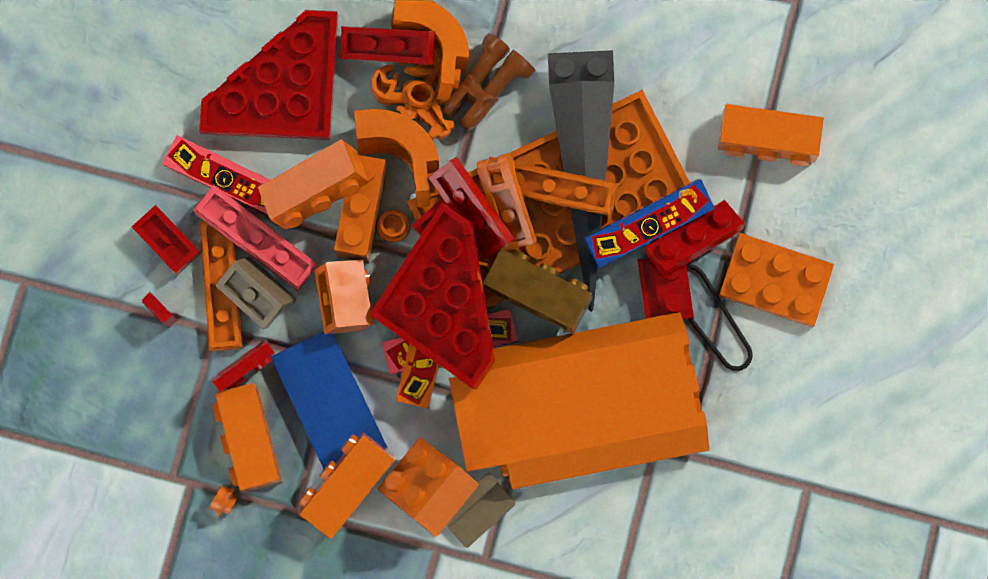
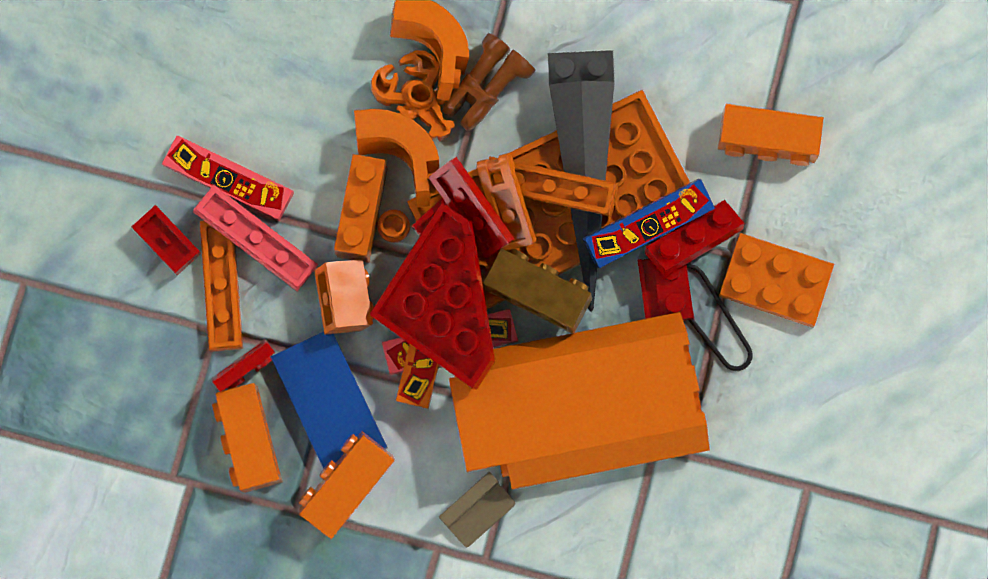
red tile [142,292,178,328] -> none
red plate [199,10,339,140] -> none
orange plate [209,485,238,517] -> none
dark tan panel [215,257,297,330] -> none
orange brick [258,139,369,230] -> none
red plate [340,26,435,64] -> none
orange brick [377,437,479,537] -> none

